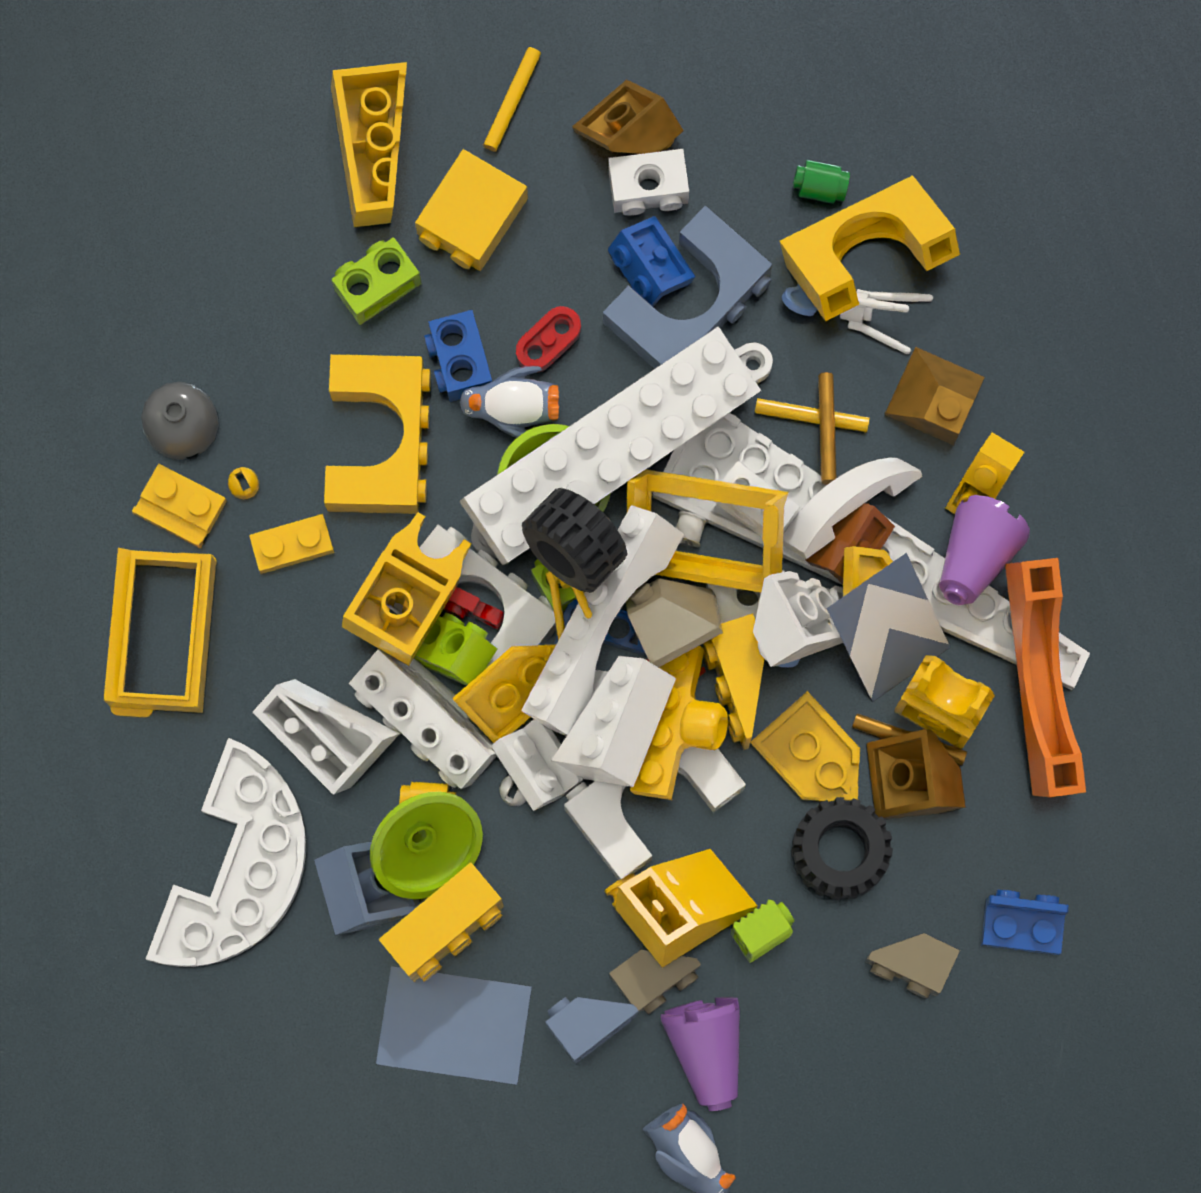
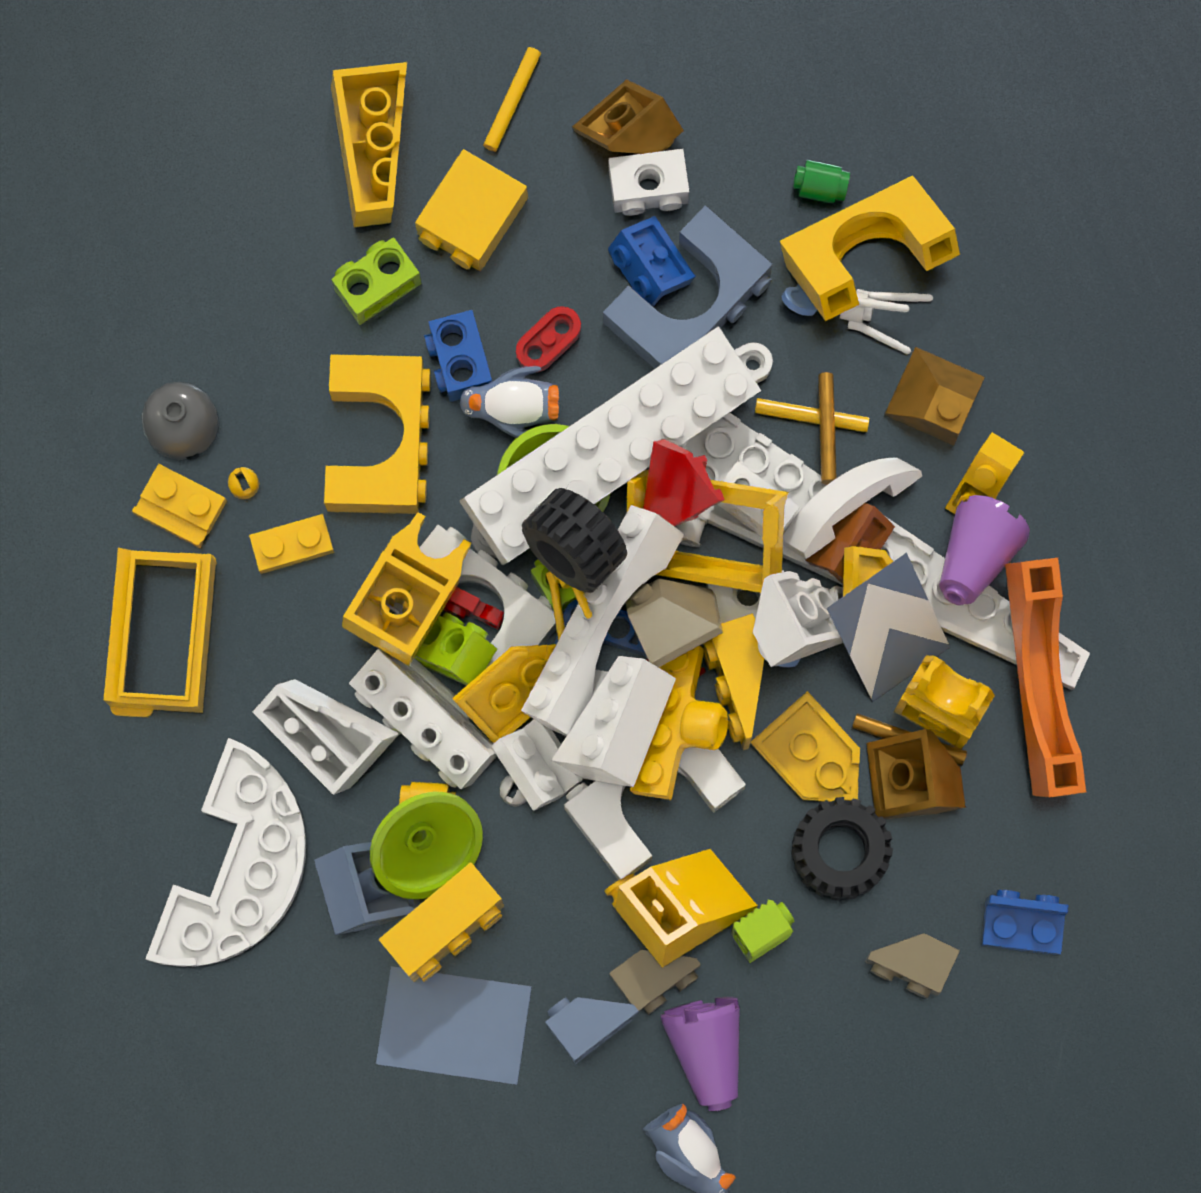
none -> red slope [643,439,725,526]

